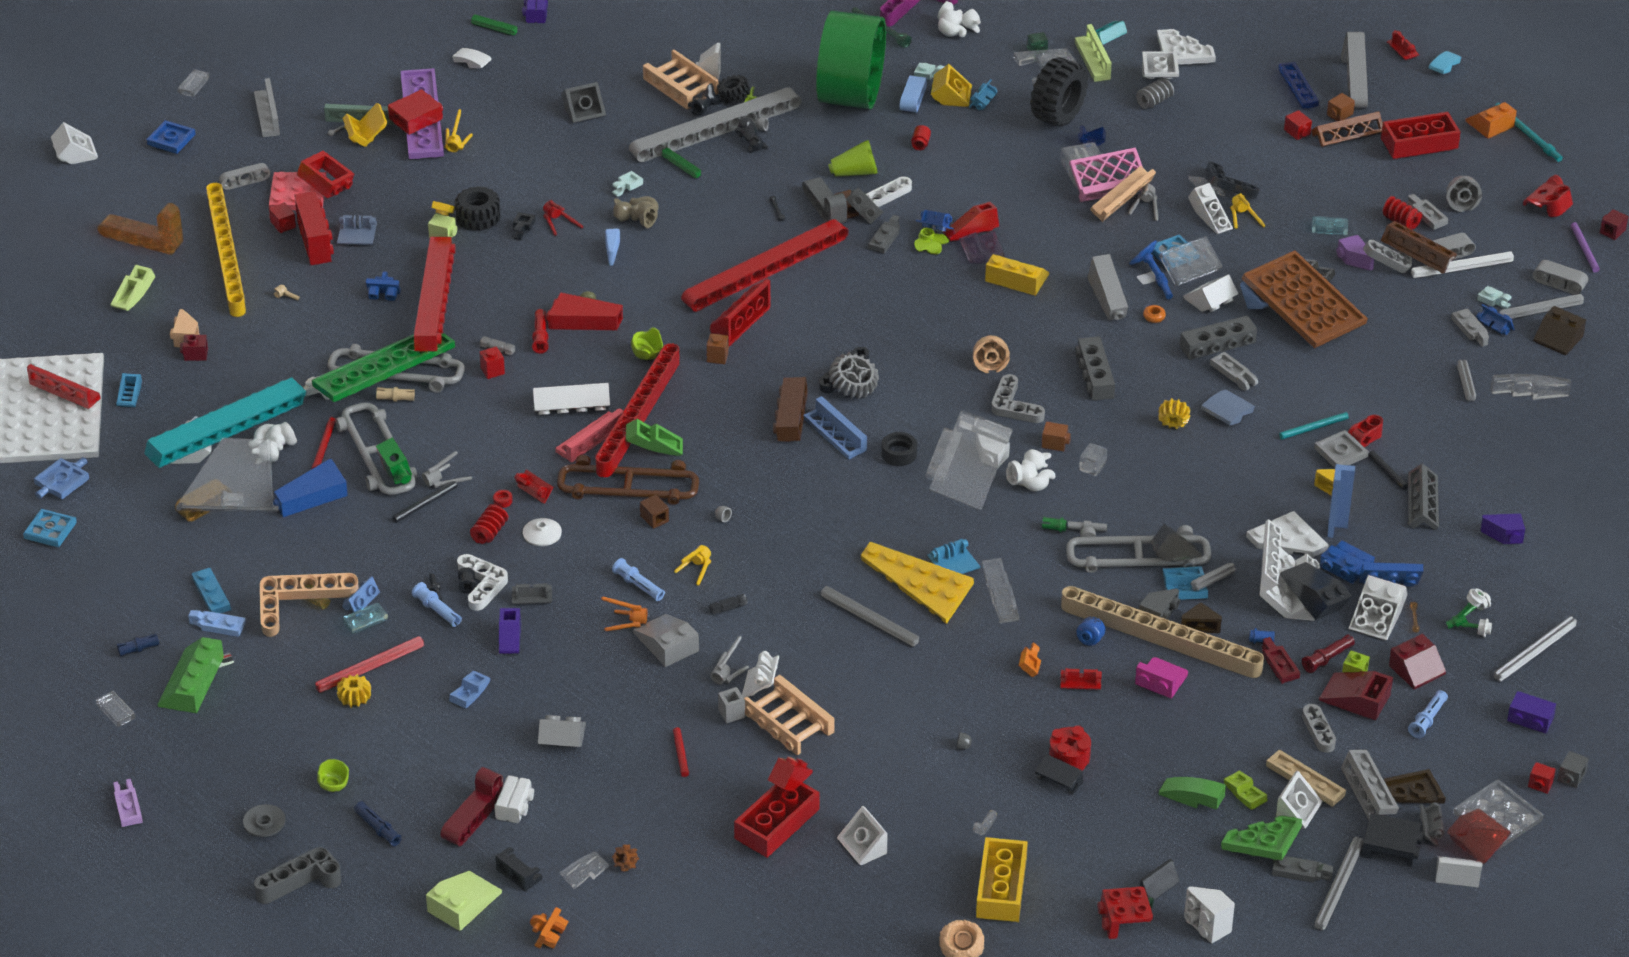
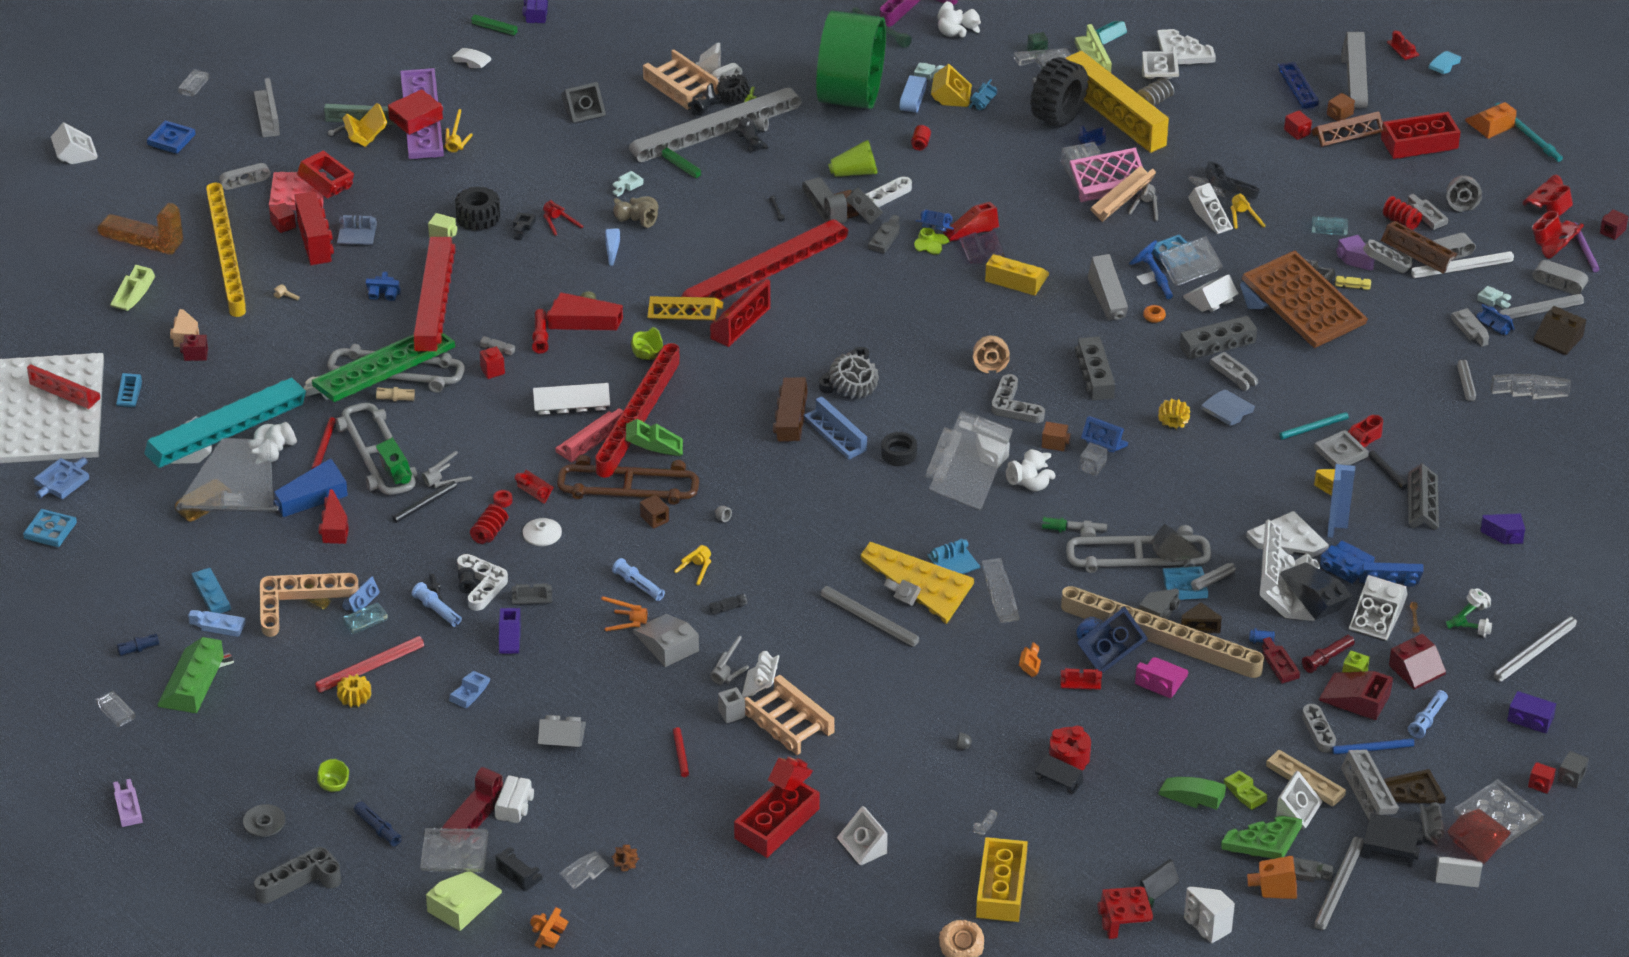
yellow hinge [431,201,455,216] -> none
dark orange brick [707,334,729,364] -> none
none -> red slope [319,489,349,544]
none -> clear plate [420,828,489,872]
none -> yellow fence [647,296,723,321]
none -> white beam [711,63,742,82]
none -> light grey plate [884,578,921,606]
none -> yellow brick [1066,51,1169,153]
none -> dark blue slope [1076,606,1148,673]
none -> blue bracket [1081,416,1129,452]
none -> orange torso [1247,856,1297,899]
none -> blue bar [1332,739,1414,755]
none -> light yellow axle [1335,276,1371,290]
none -> red piece [1532,211,1584,259]

